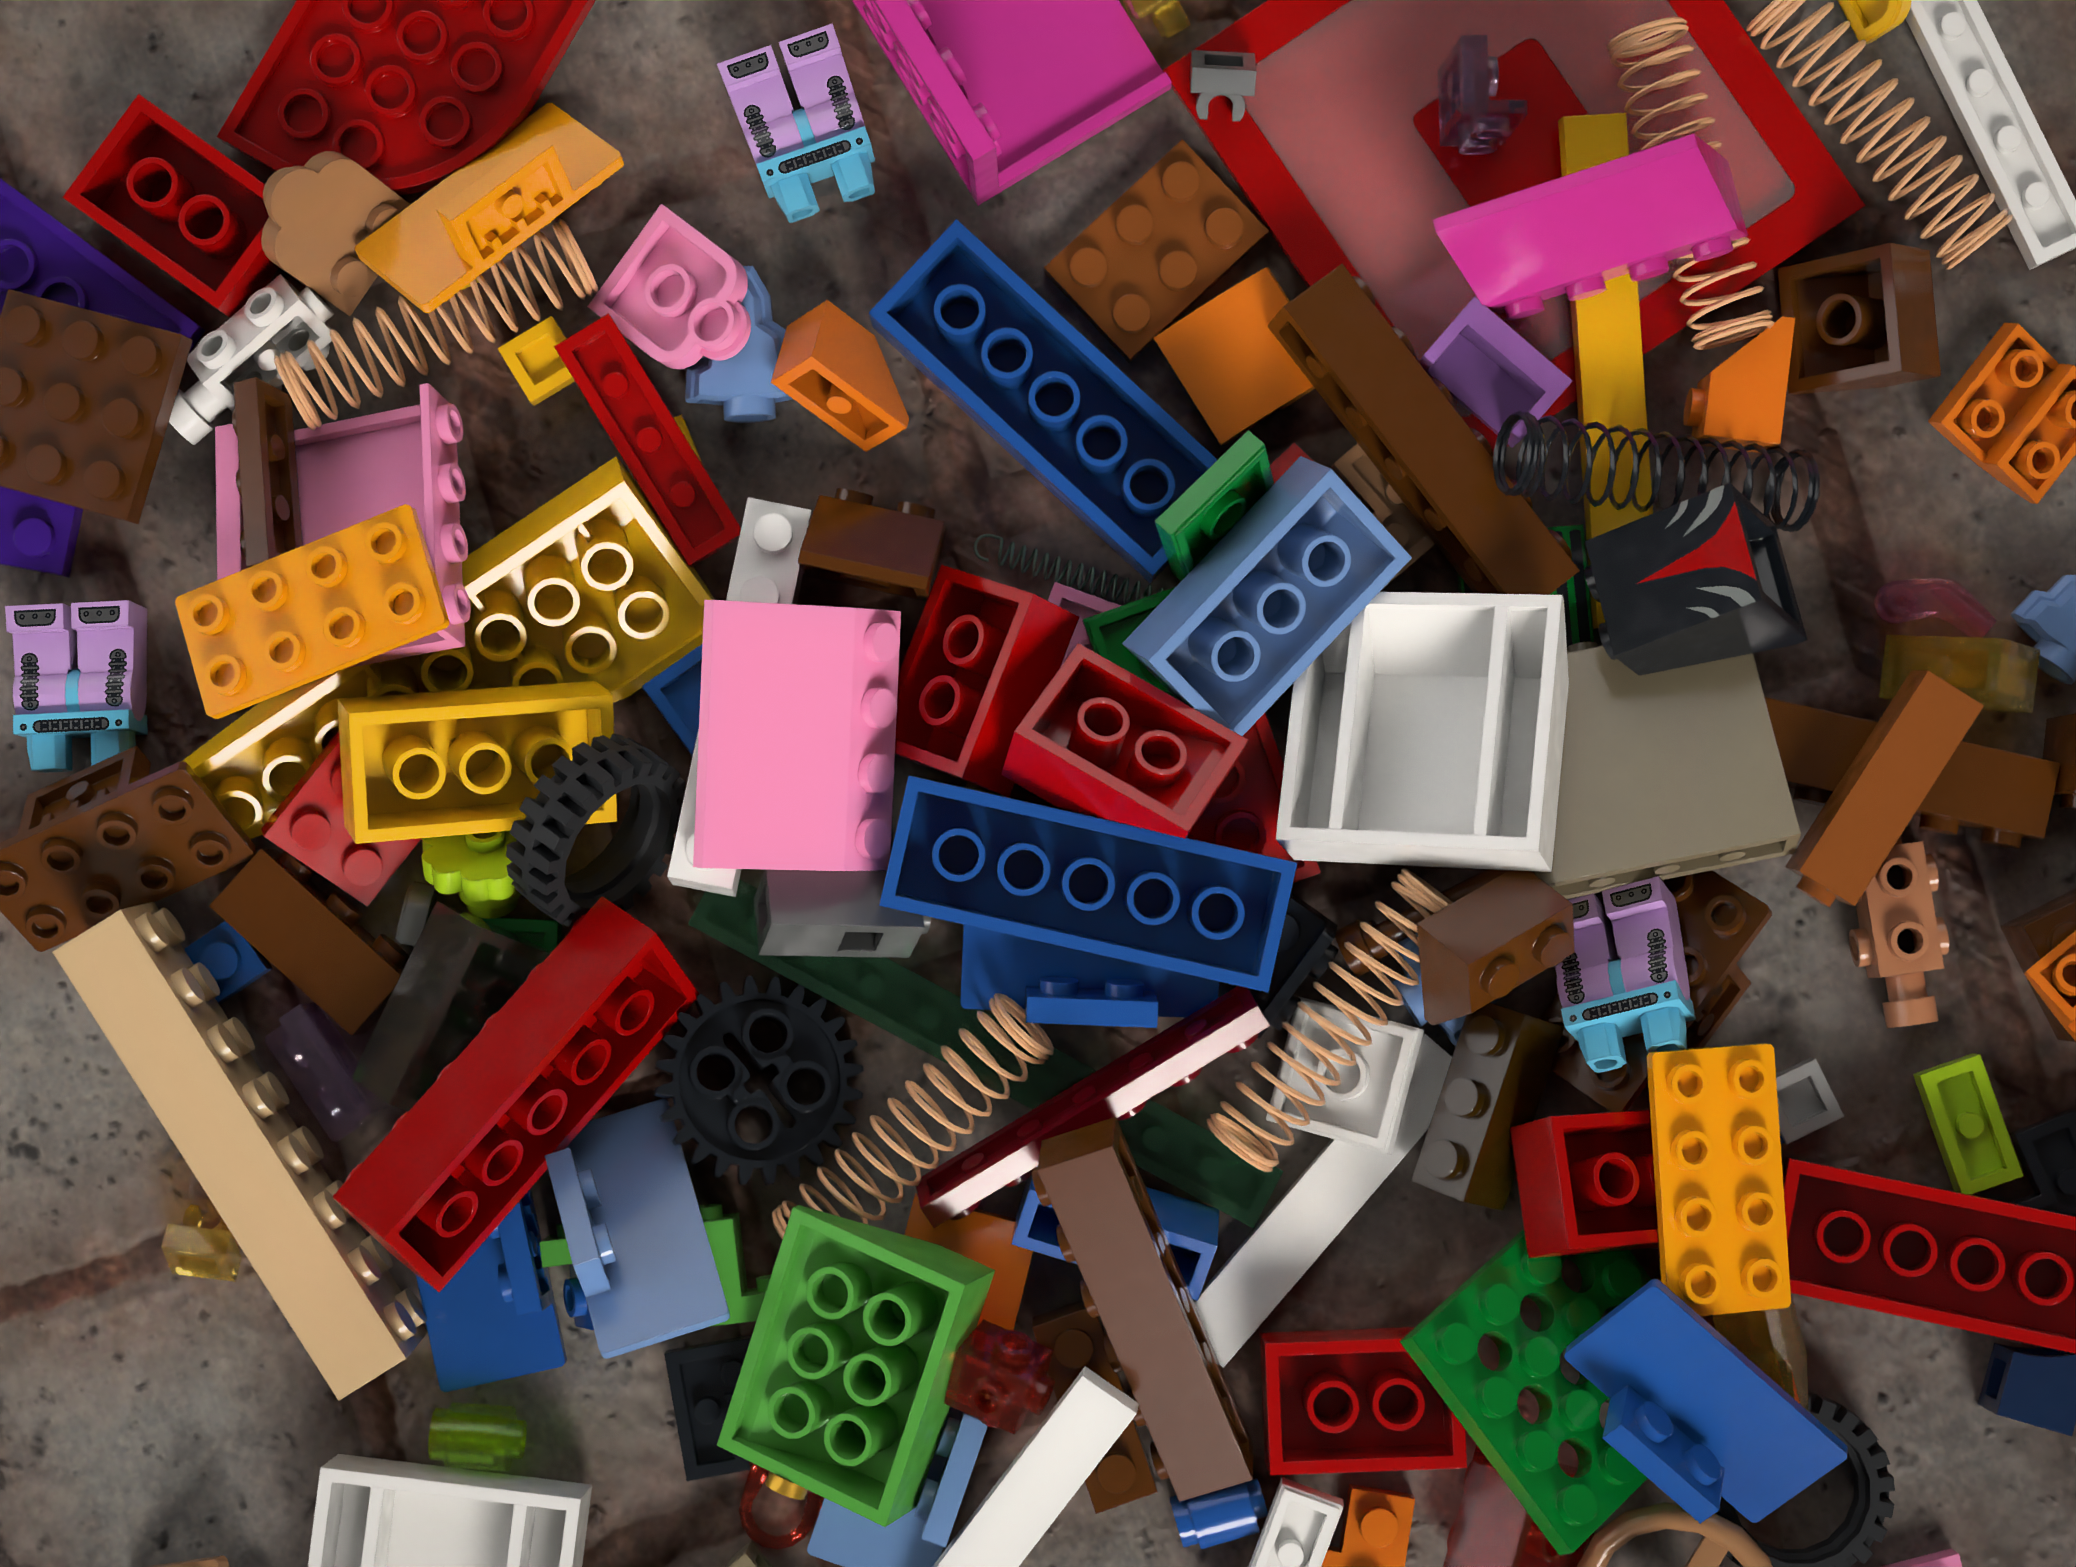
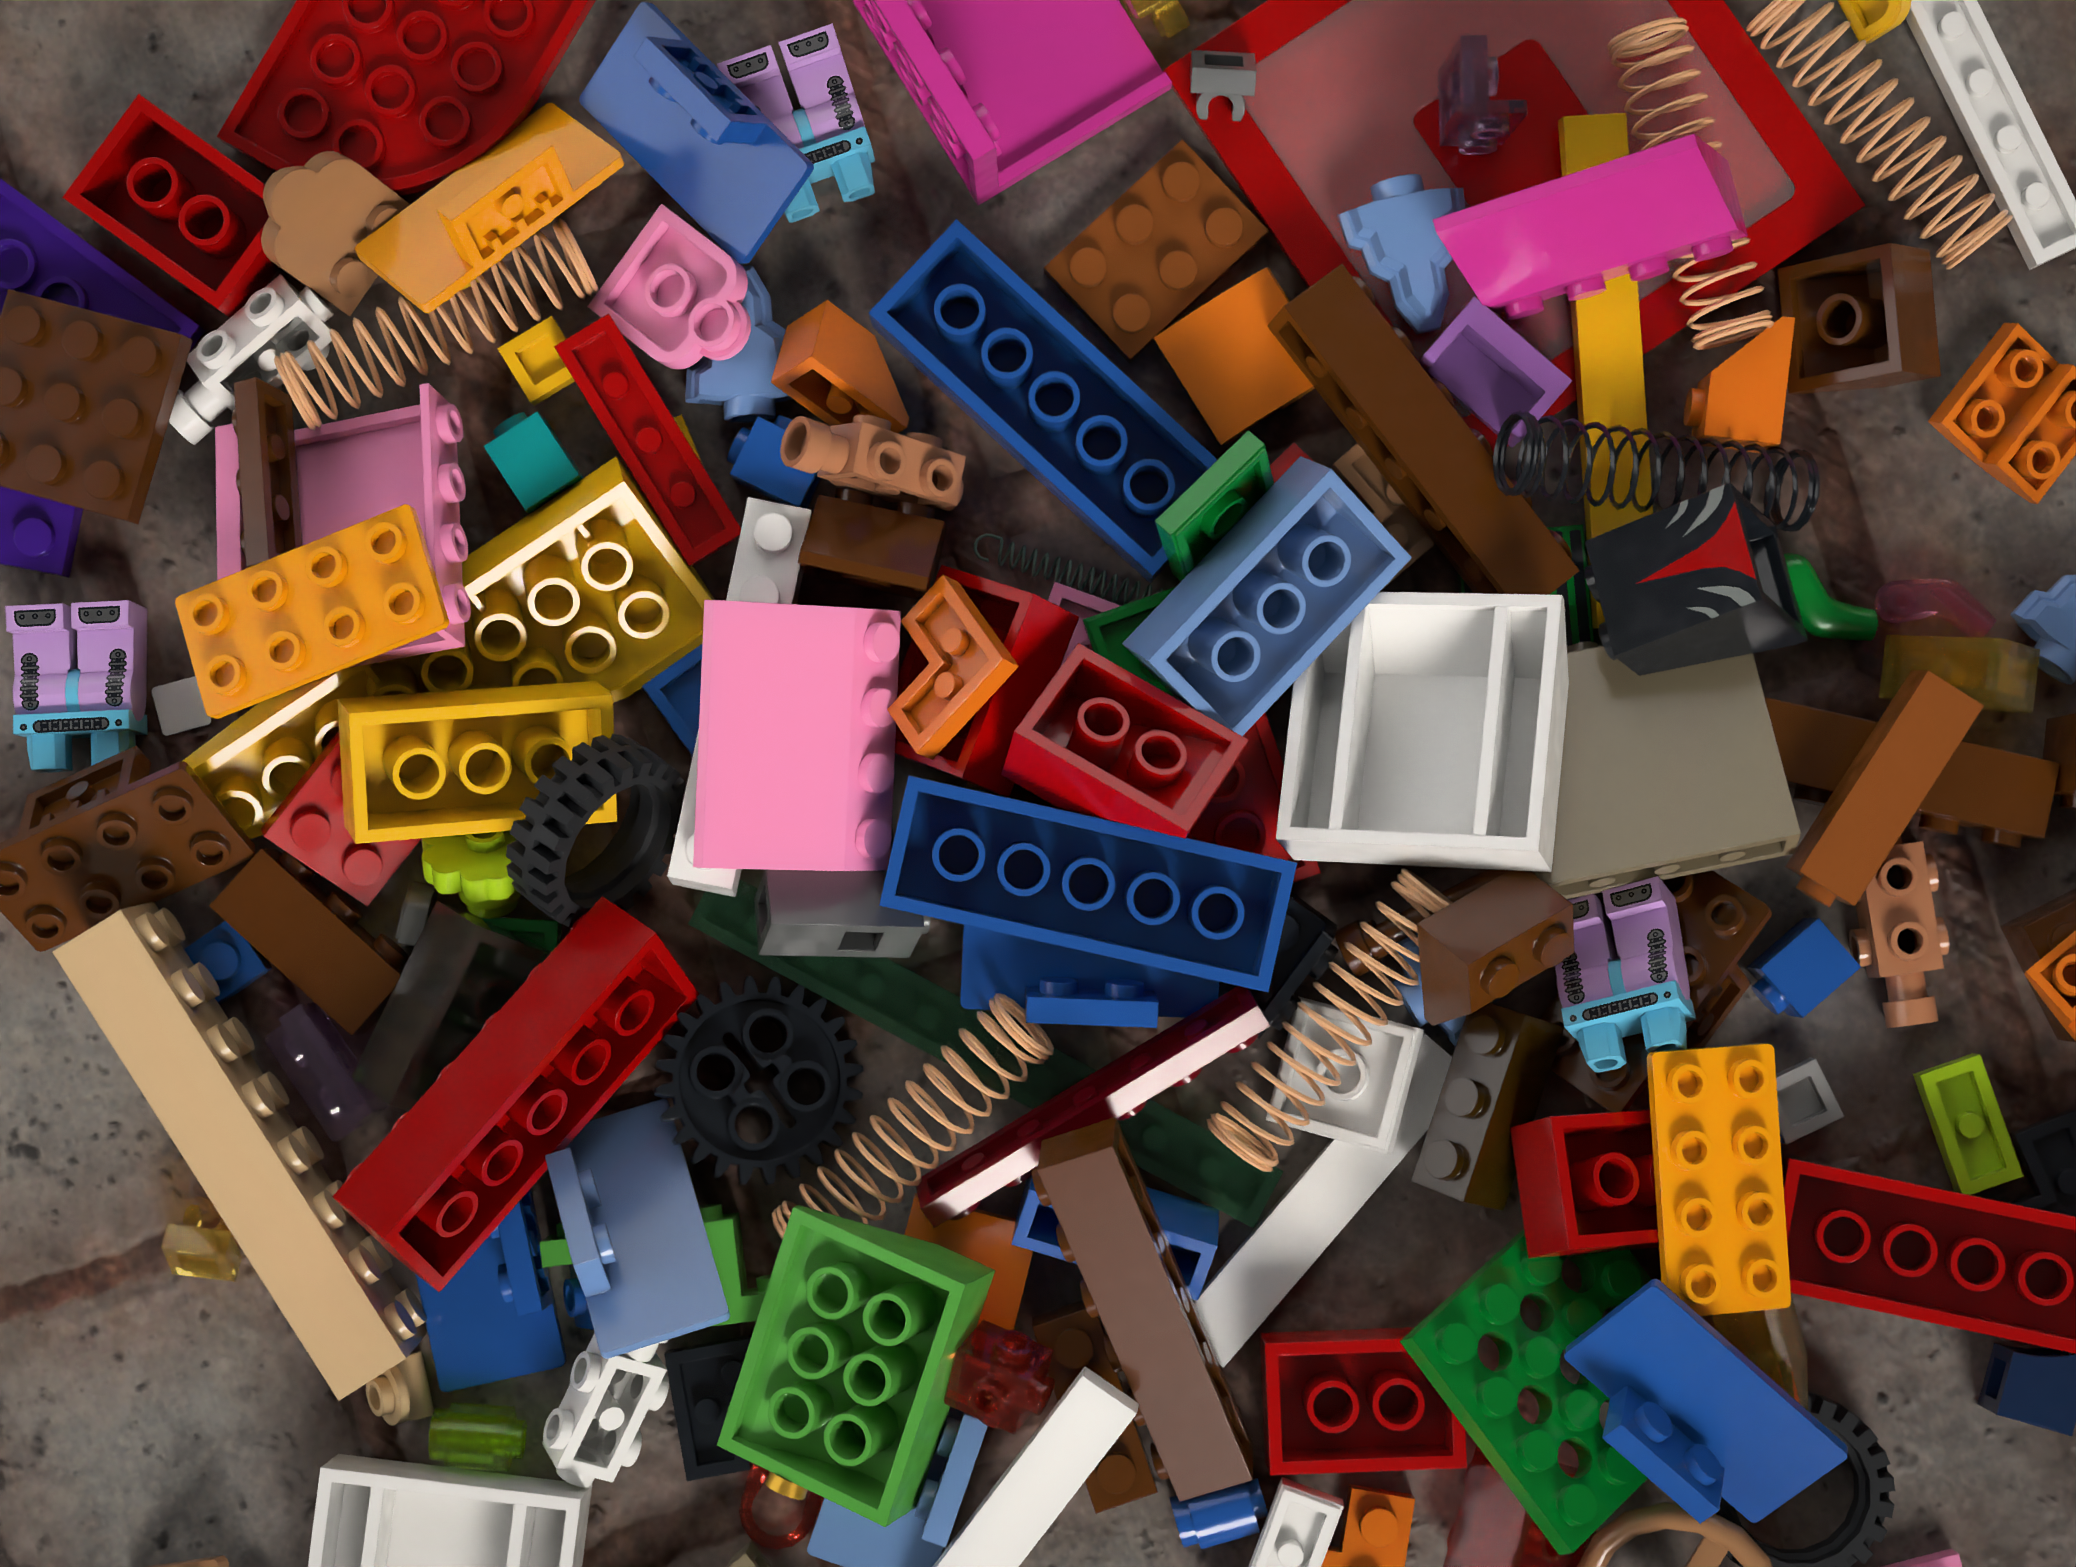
none -> white sticker [152,676,211,736]
none -> tan plate [366,1351,435,1426]
none -> teal brick [484,411,584,514]
none -> white brick [542,1333,669,1488]
none -> blue bracket [579,2,814,264]
none -> blue brick [727,415,822,509]
none -> nougat brick [780,415,966,511]
none -> orange plate [887,575,1019,760]
none -> medium blue rock [1337,174,1466,334]
none -> blue brick [1746,918,1861,1018]
none -> green arm [1784,553,1878,641]

